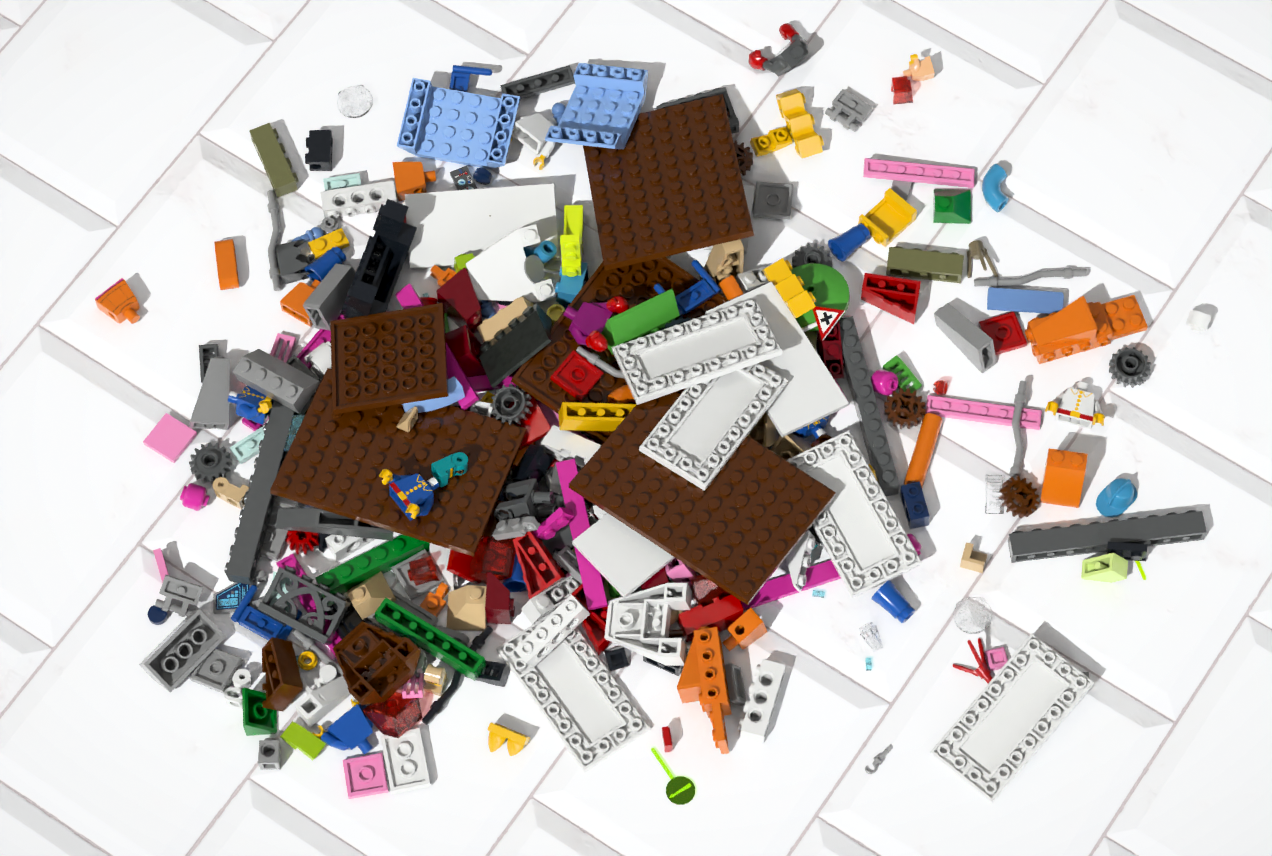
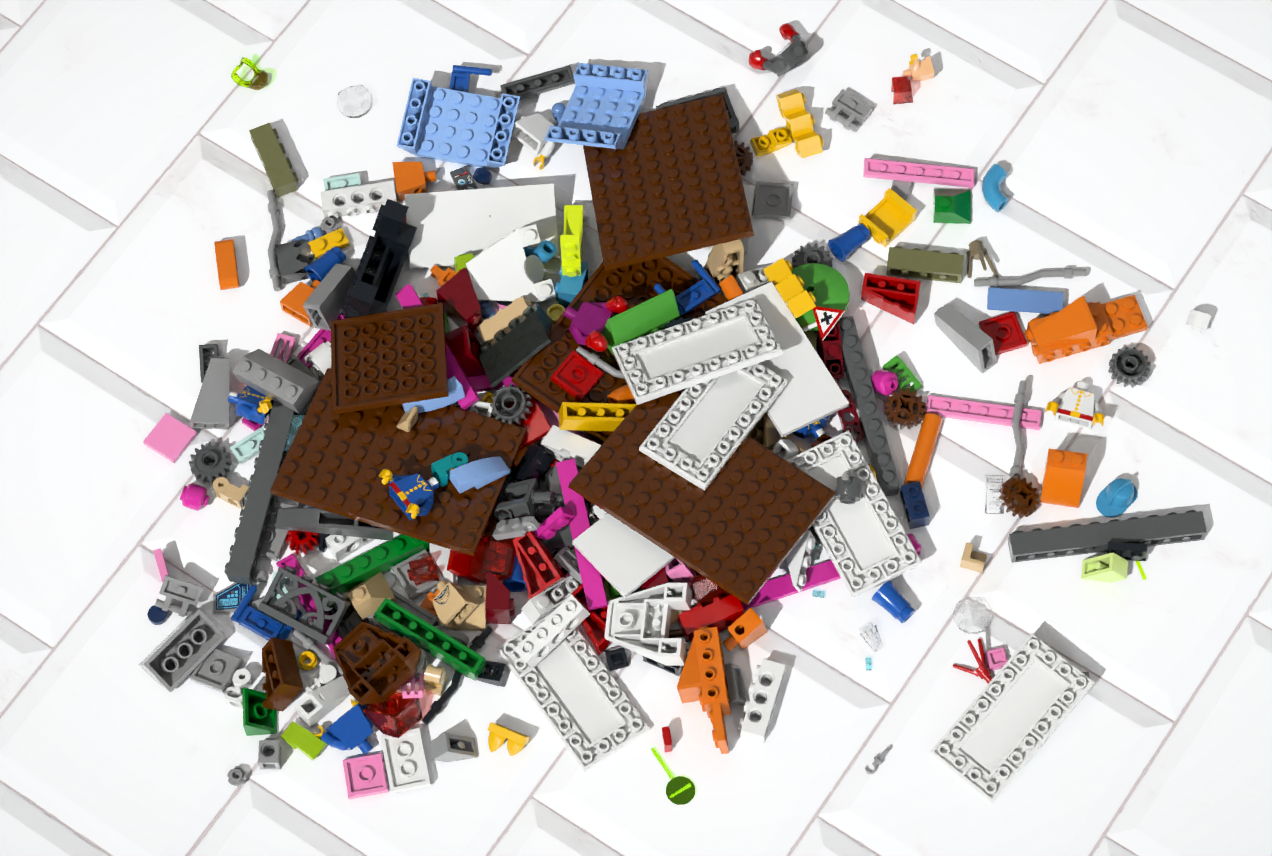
orange torso [95,278,140,324] -> none
black brick [305,130,333,171] -> none
clear red hinge [933,380,948,396] -> none
none -> light grey plate [227,767,247,786]
none -> clear neon green piece [231,57,269,90]
none -> light grey slope [430,733,478,763]
none -> tan torso [433,580,478,630]
none -> light blue slope [450,456,510,493]
none -> white plate [772,439,798,460]
none -> dark grey piece [835,473,862,504]
none -> dark red beam [837,390,863,444]

